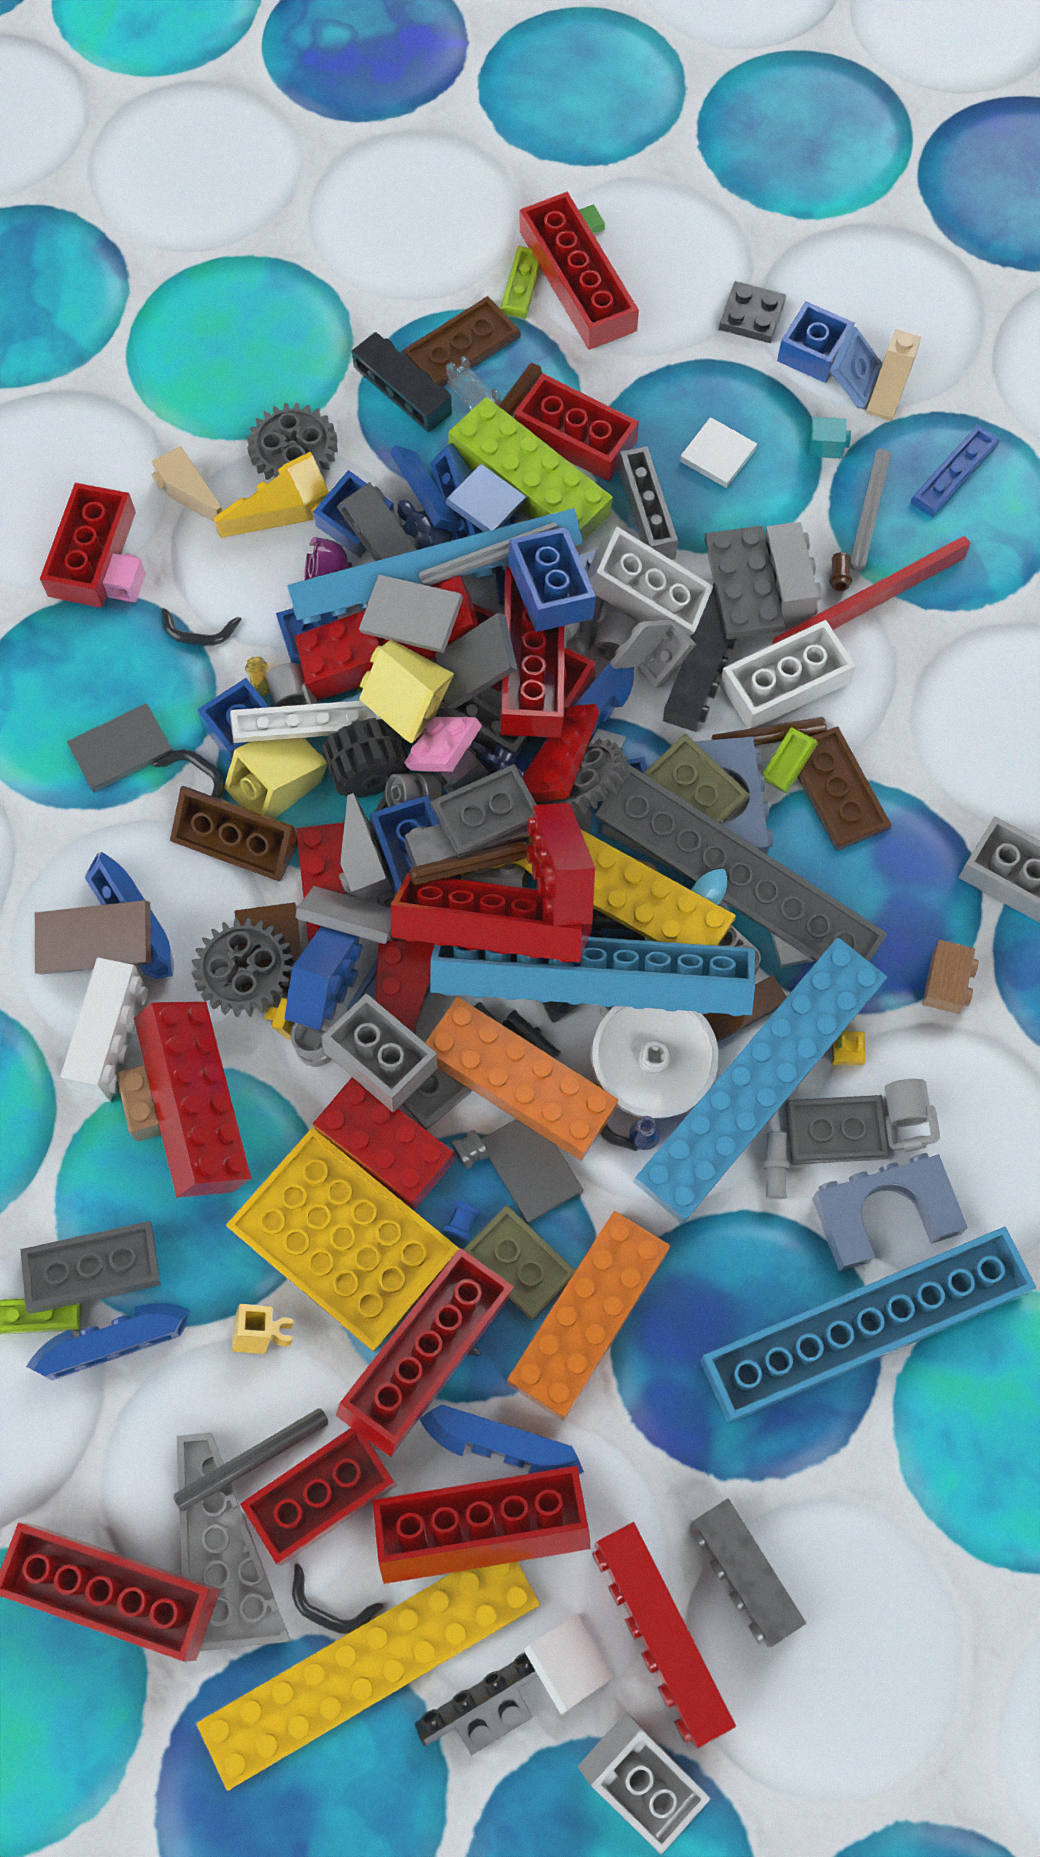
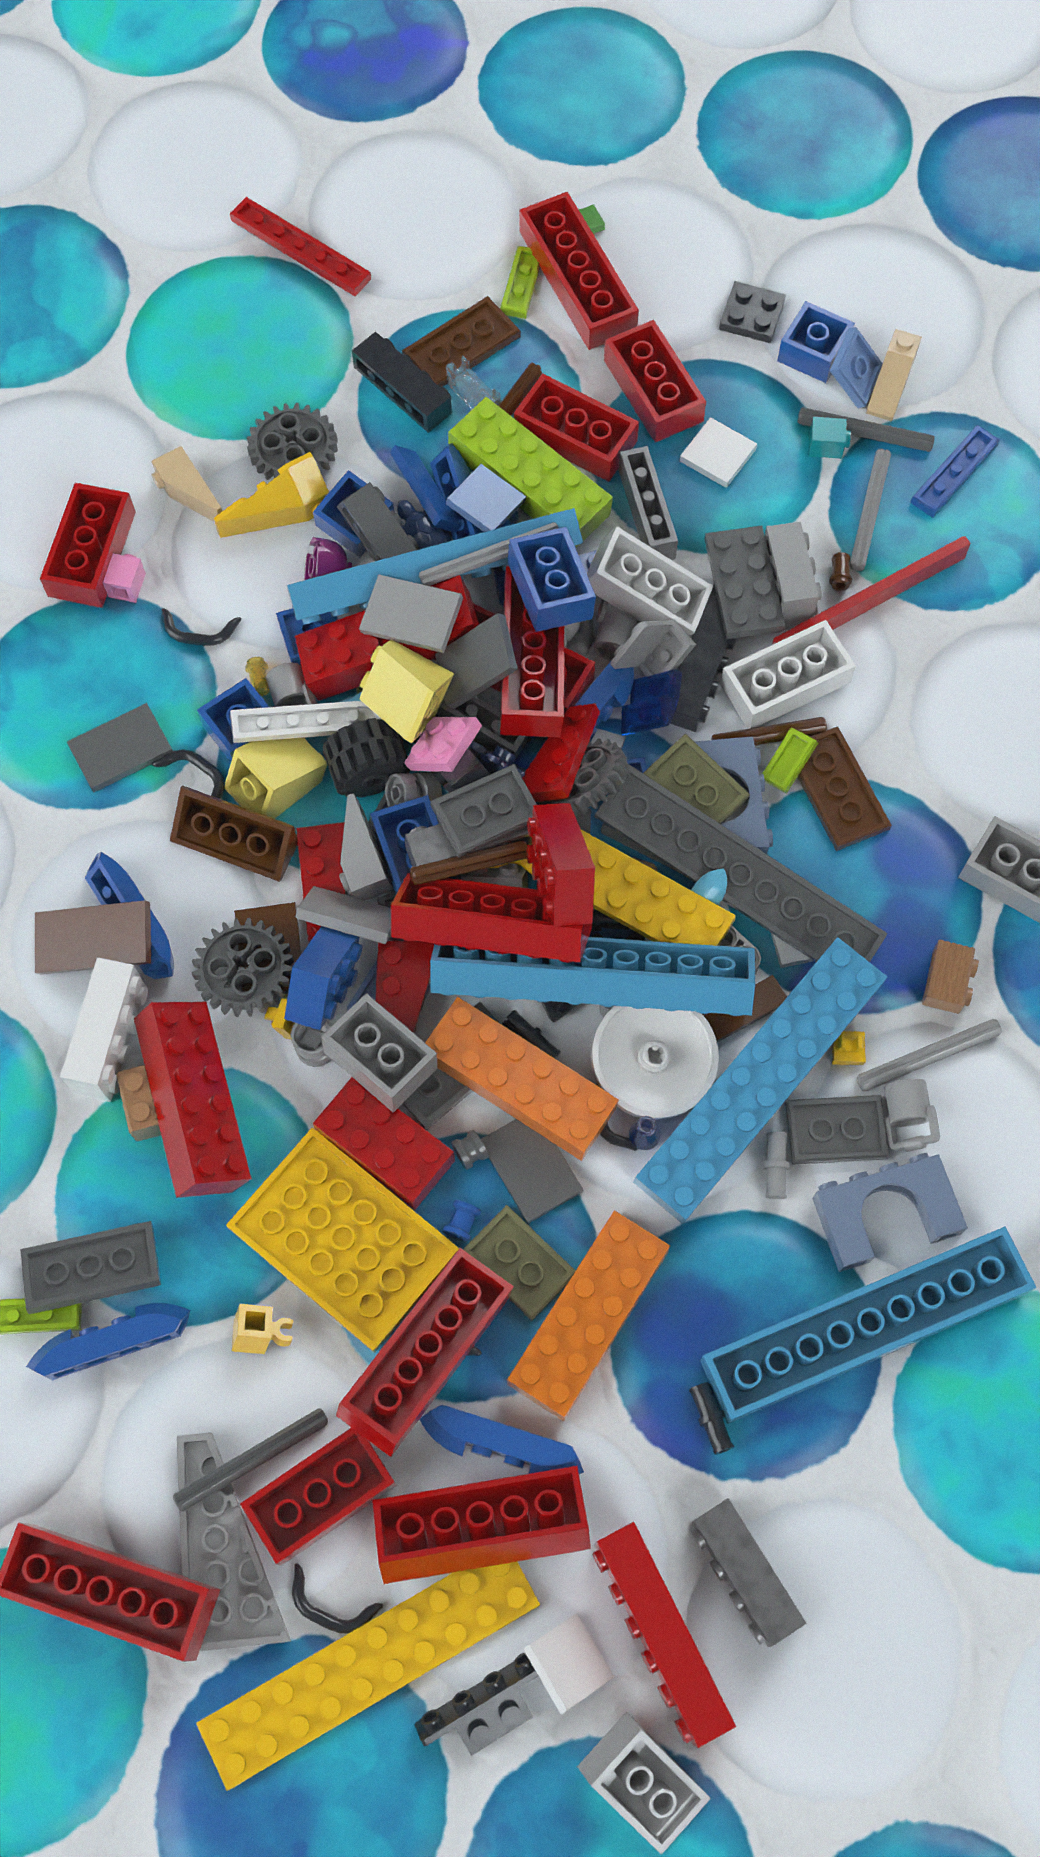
none -> red plate [230,197,372,297]
none -> red brick [604,319,706,443]
none -> clear blue slope [621,669,682,736]
none -> black pin [689,1382,734,1455]
none -> dark grey axle [798,407,935,452]
none -> light grey axle [856,1019,1002,1091]

